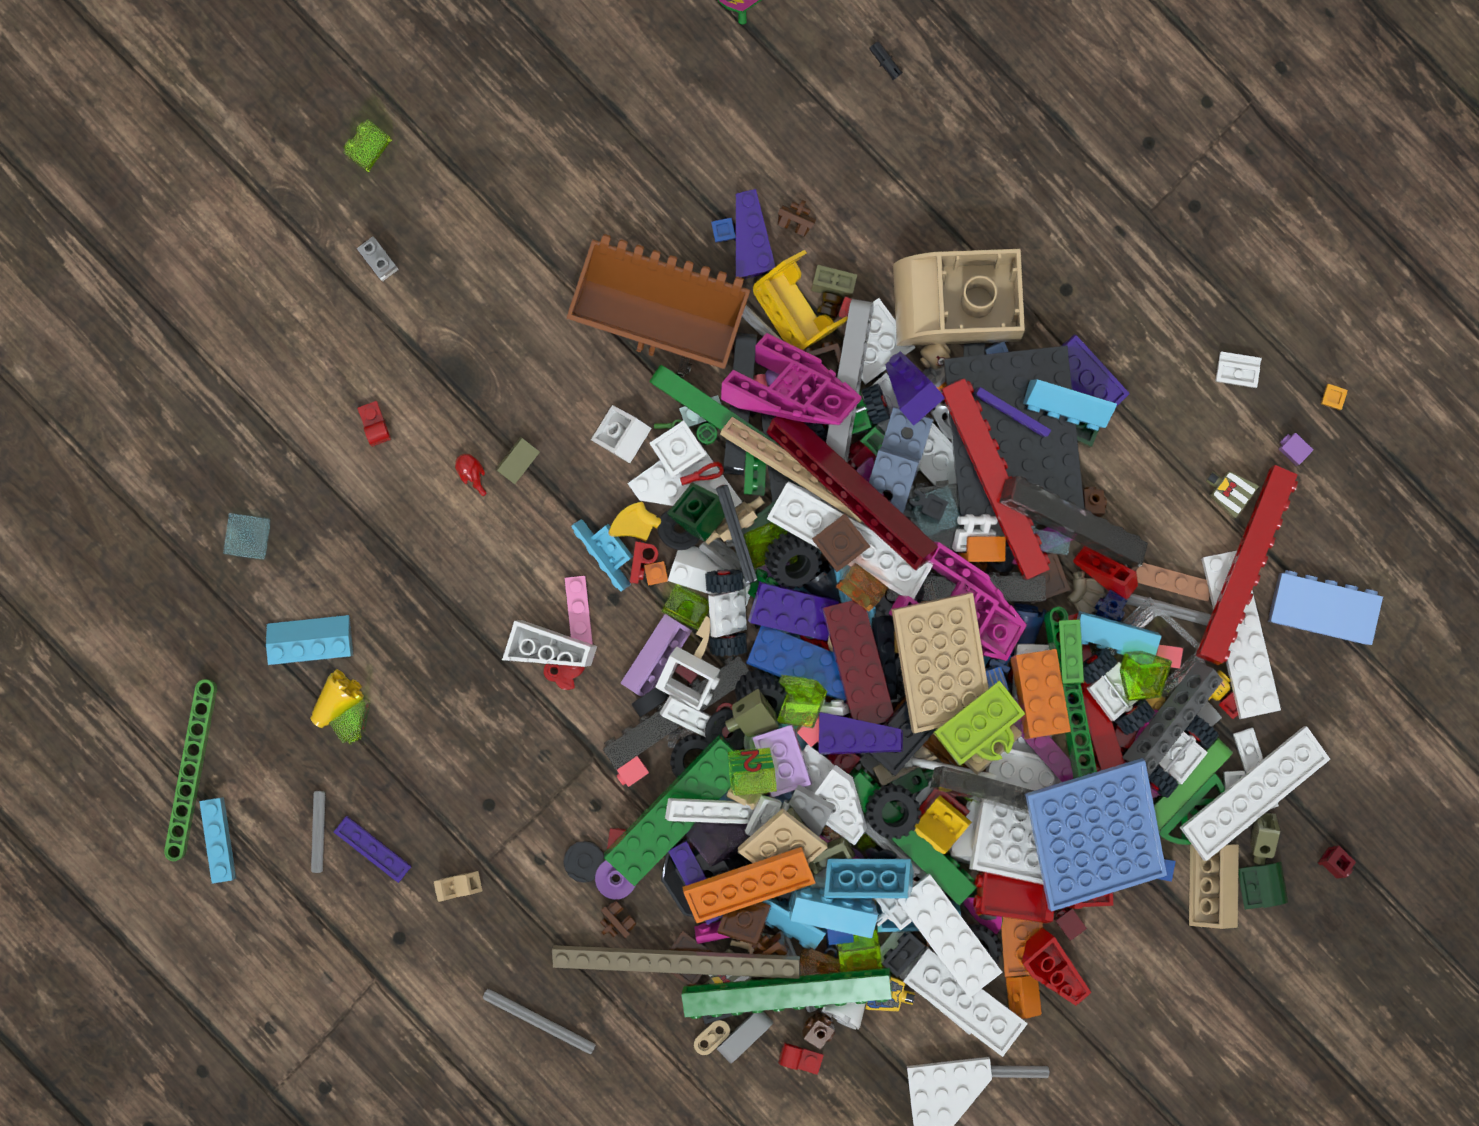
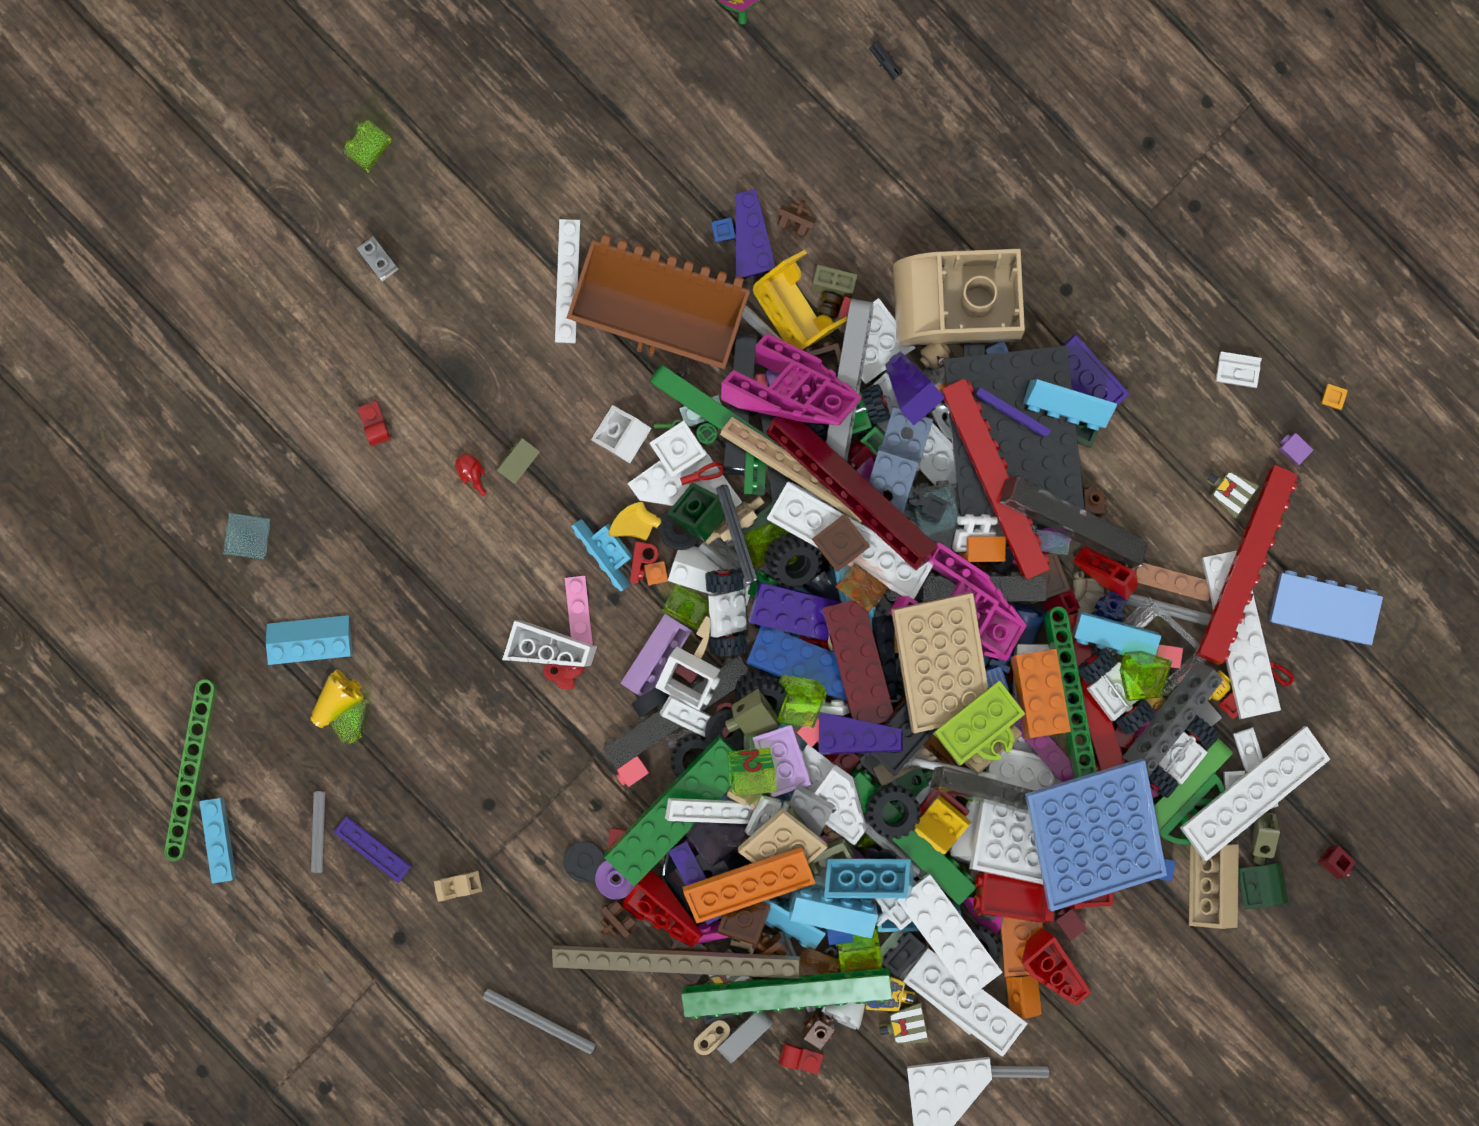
bright green plate [1059,619,1084,684] -> none
none -> white plate [555,219,580,344]
none -> red wedge [621,870,703,948]
none -> torso [879,1001,929,1044]
none -> dark red brick [1043,589,1081,620]
none -> red piece [1269,660,1294,686]

